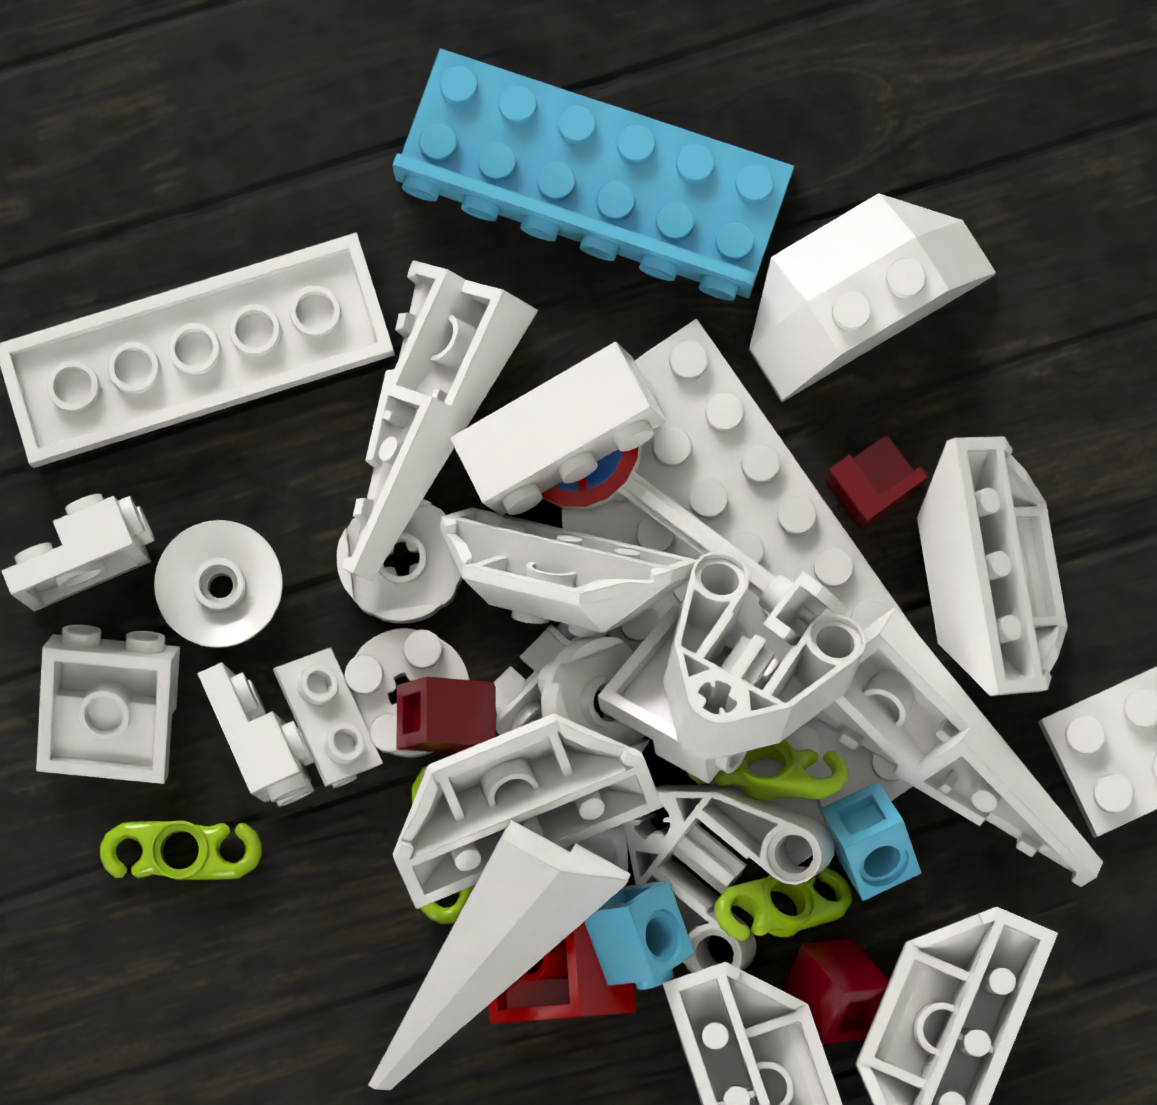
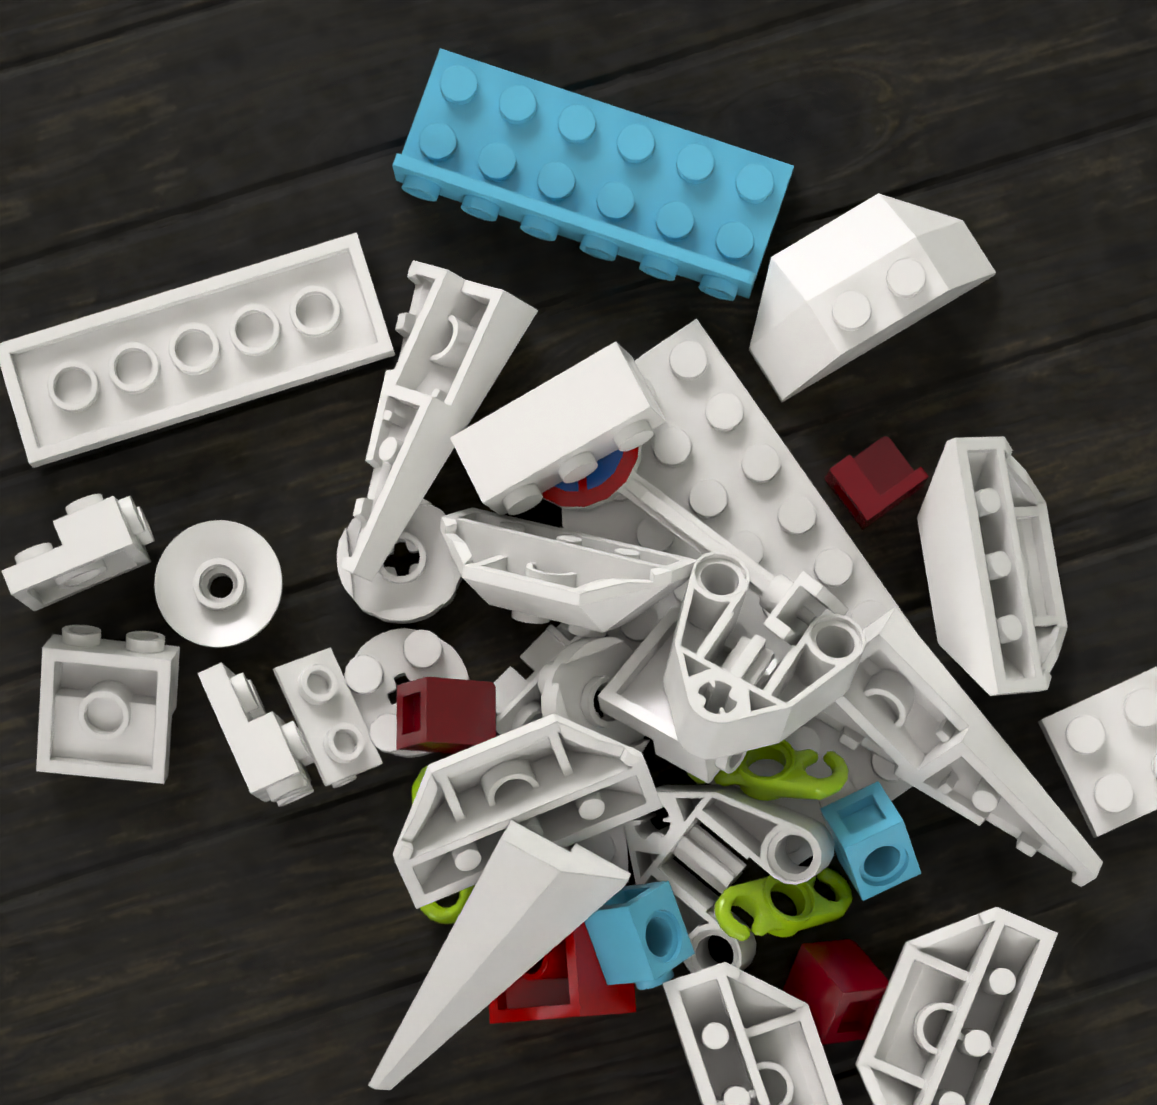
lime piece [100,821,262,880] -> none

